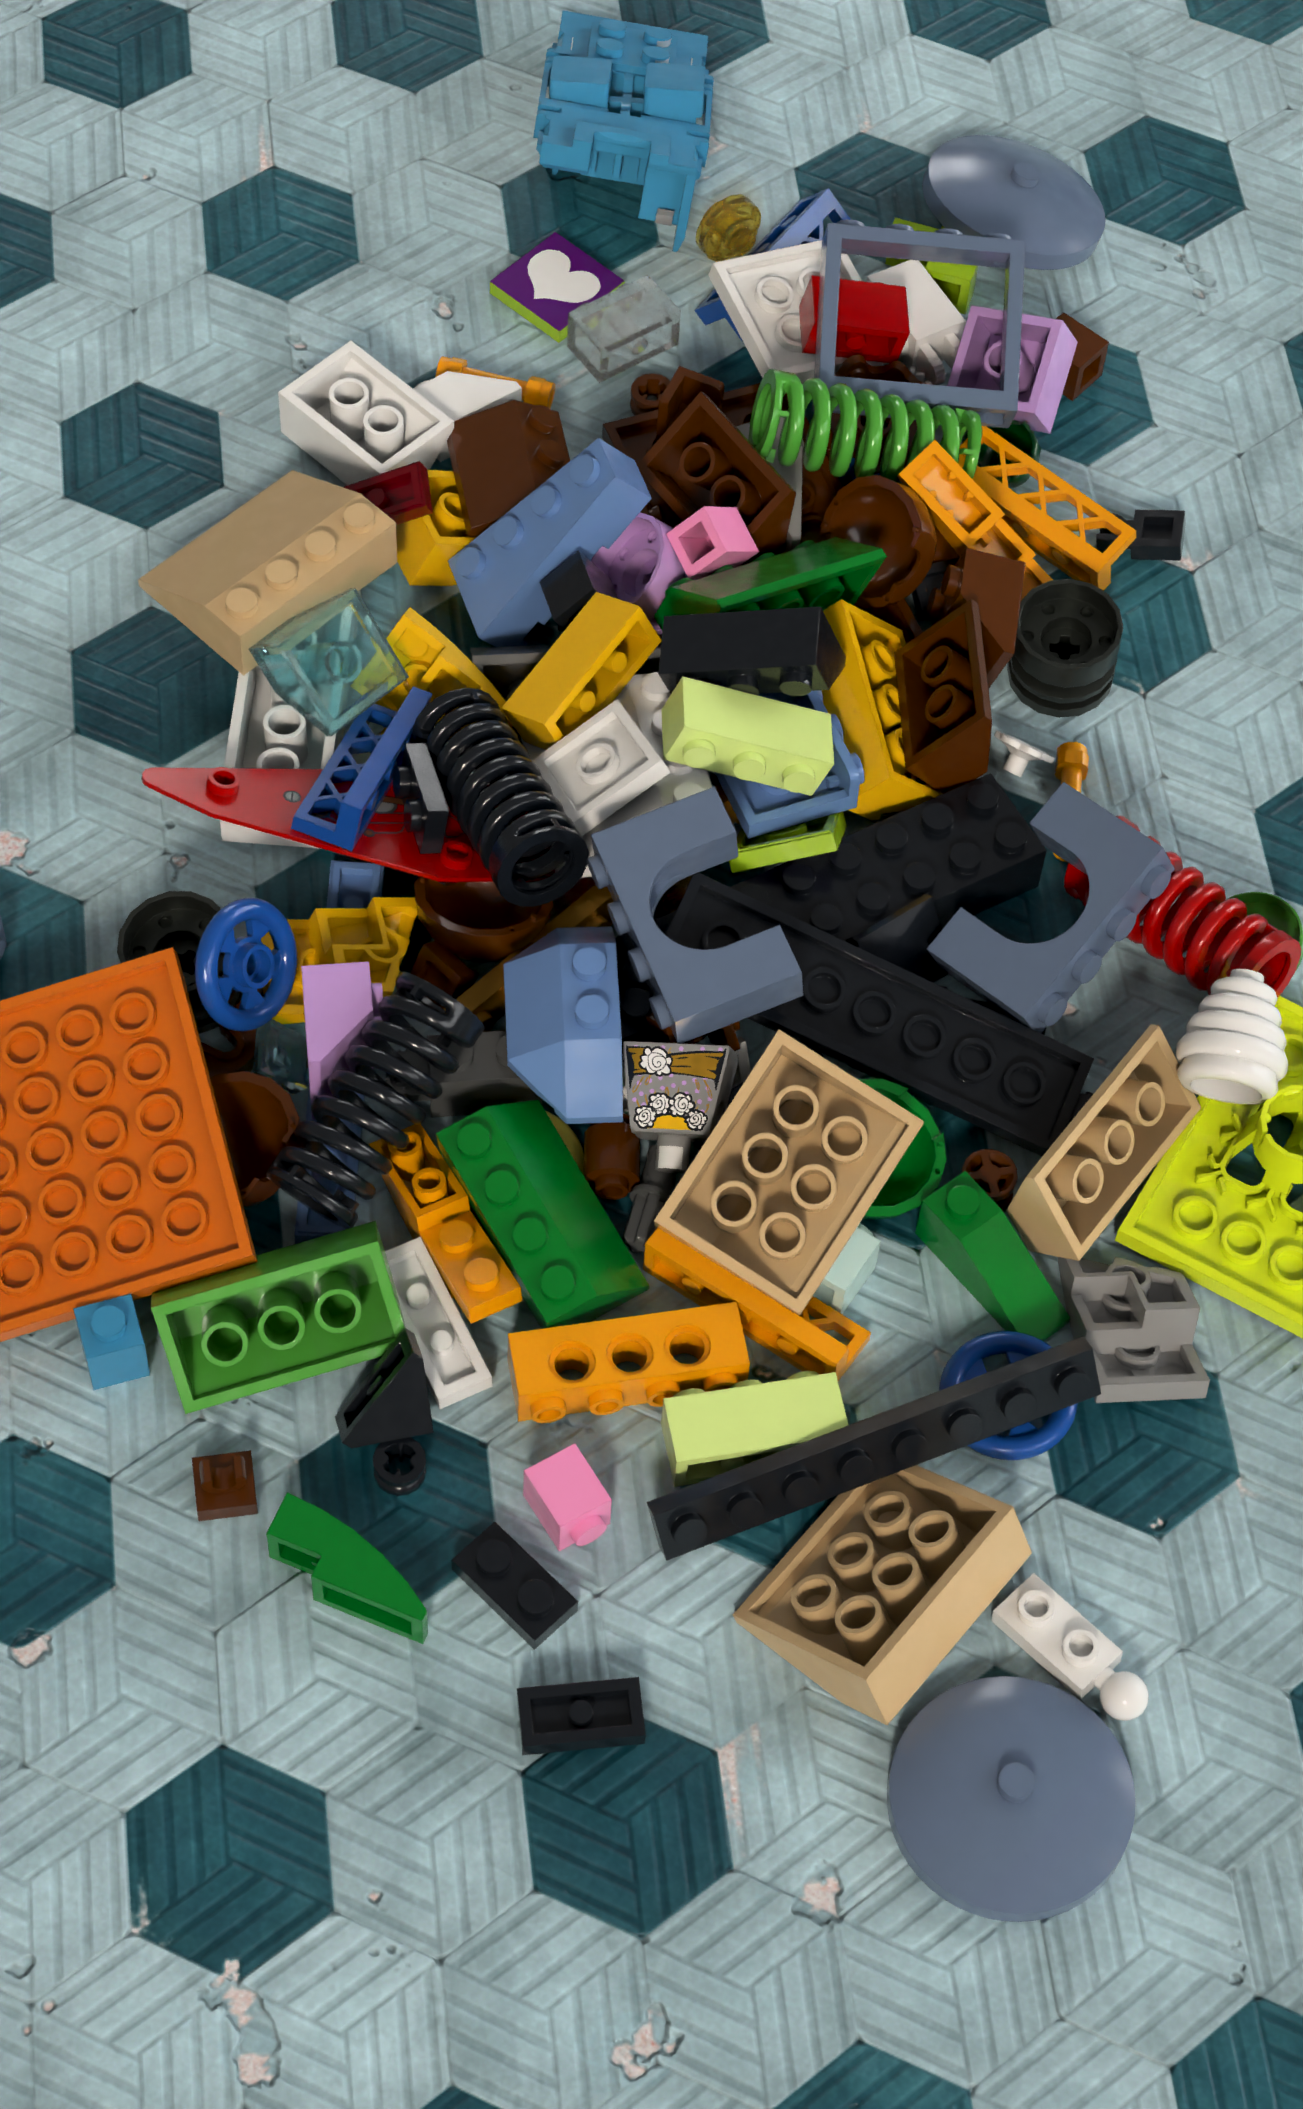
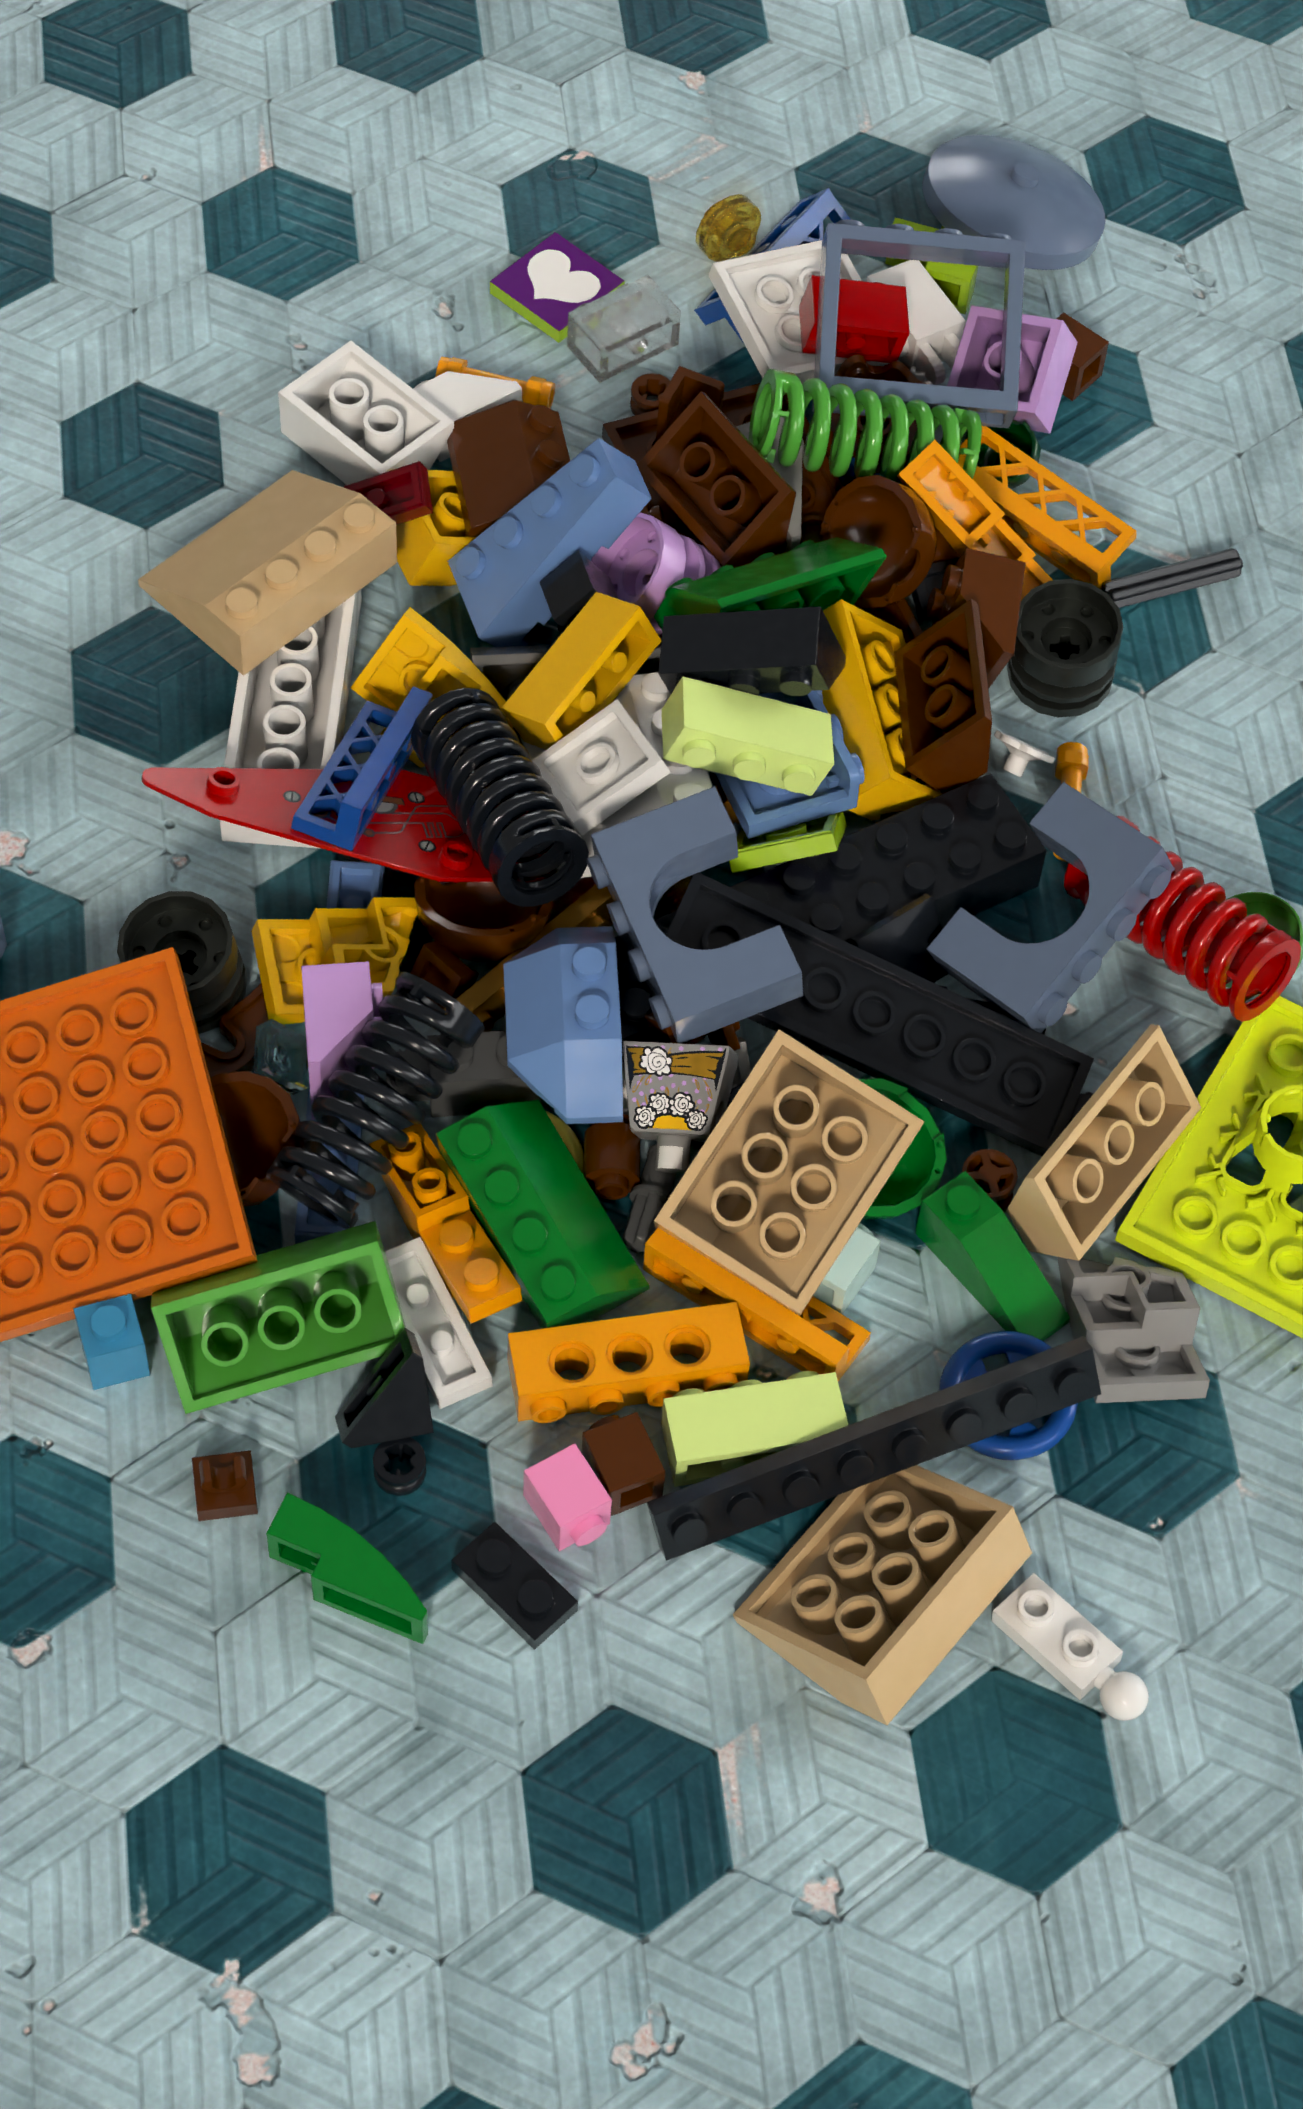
blue plate [195,898,297,1031] -> none
clear light blue slope [249,588,409,736] -> none
black plate [393,743,449,854] -> none
black plate [517,1677,646,1755] -> none
dark azure piece [533,10,714,252] -> none
bright pink brick [666,506,759,579] -> none
sand blue dish [887,1676,1136,1922] -> none
black plate [1096,509,1186,561] -> none
white piece [1176,969,1288,1104] -> none
none -> reddish brown brick [581,1412,665,1516]
none -> black axle [1102,548,1243,608]

